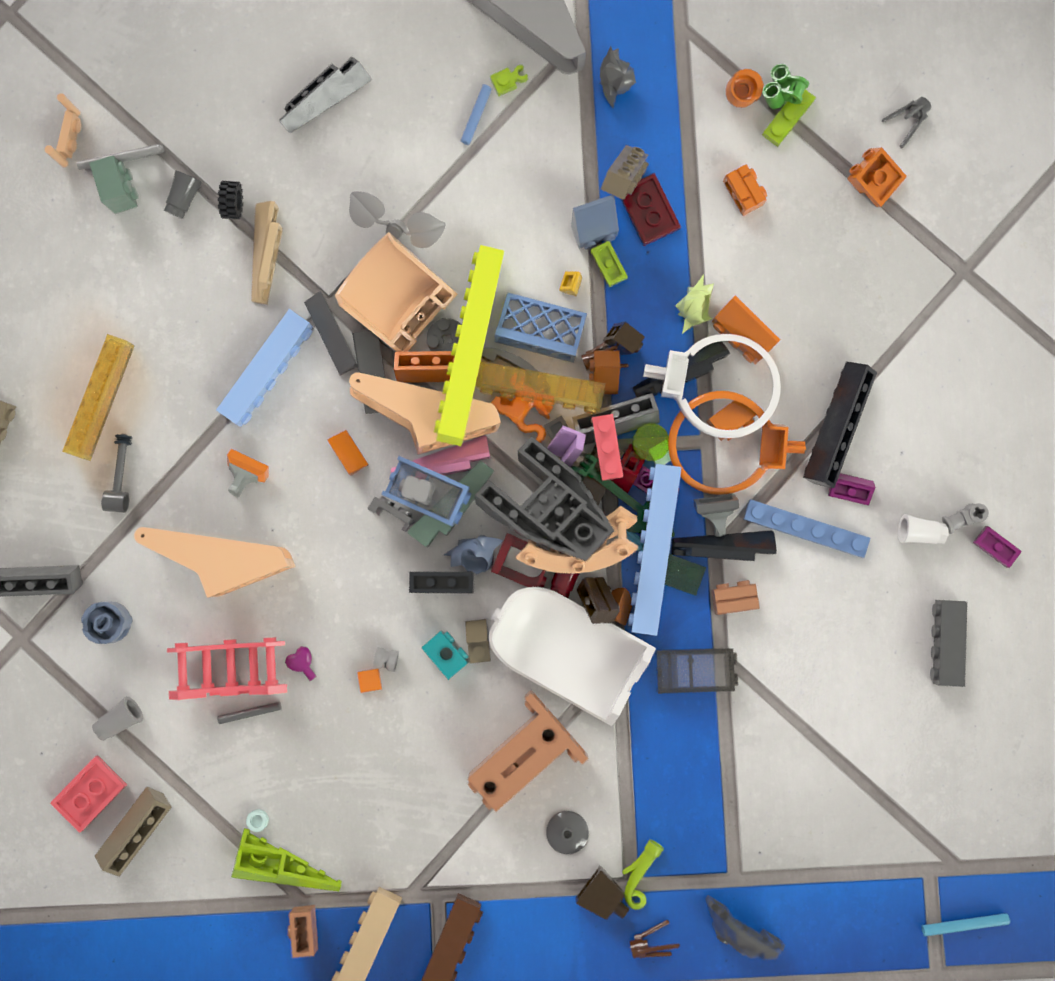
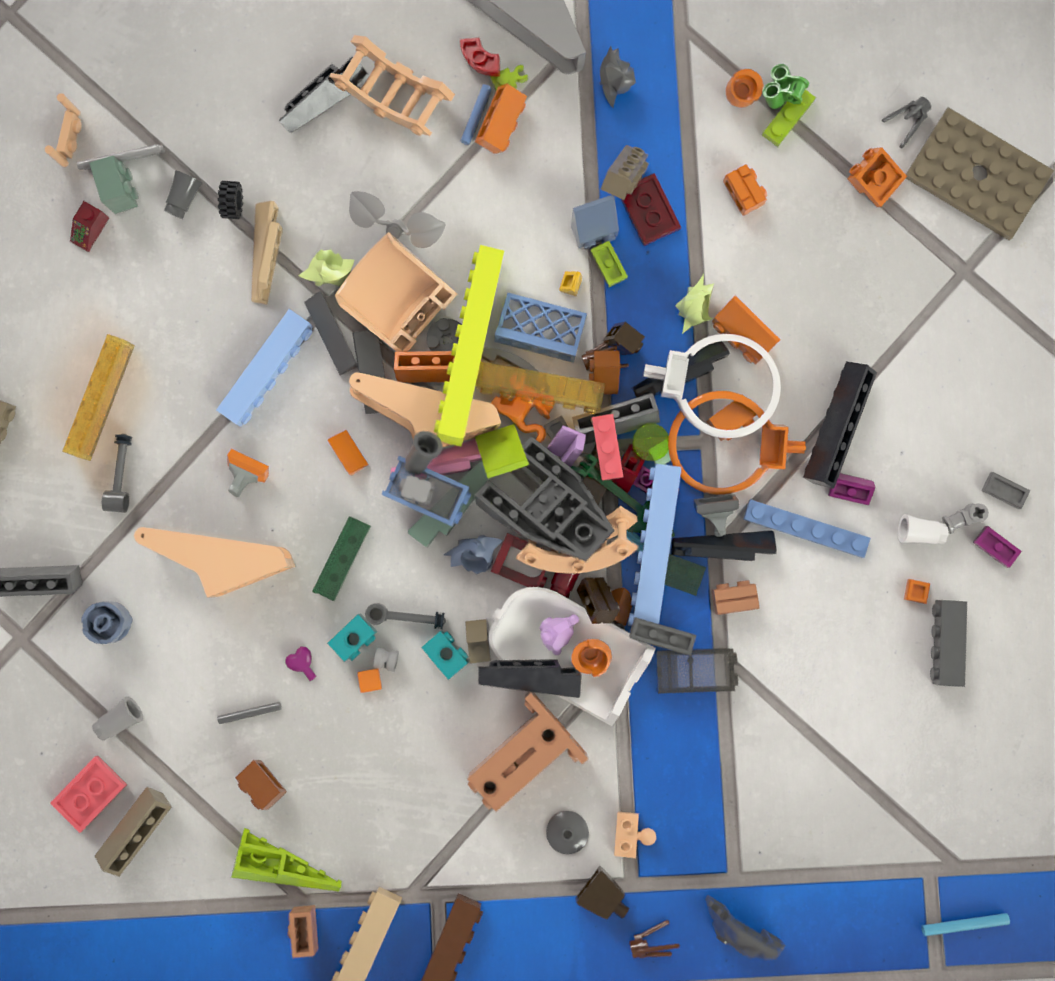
coral fence [167,637,287,700] -> none
light aqua tile [246,809,269,832] -> none
flat silver piece [367,496,415,532] -> none
black brick [409,572,474,593] -> none
lime plant [622,839,664,910] -> none
none -> dark red slope [70,201,109,252]
none -> dark orange brick [235,760,287,810]
none -> yellowish green hair [298,249,354,287]
none -> clear green panel [312,516,371,601]
none -> teal brick [327,614,378,662]
none -> light nougat fence [329,35,455,136]
none -> dark grey piece [365,603,446,629]
none -> dark grey plant [405,431,442,475]
none -> red tile [460,37,500,77]
none -> orange brick [475,84,527,154]
none -> lime tile [475,424,529,478]
none -> black wedge [478,659,582,698]
none -> lavender rock [540,615,579,655]
none -> orange helmet [571,639,612,677]
none -> light nougat plate [614,811,656,858]
none -> dark grey tile [628,617,696,656]
none -> orange tile [904,579,931,604]
none -> dark tan plate [906,107,1054,241]
none -> flat silver tile [981,472,1031,509]

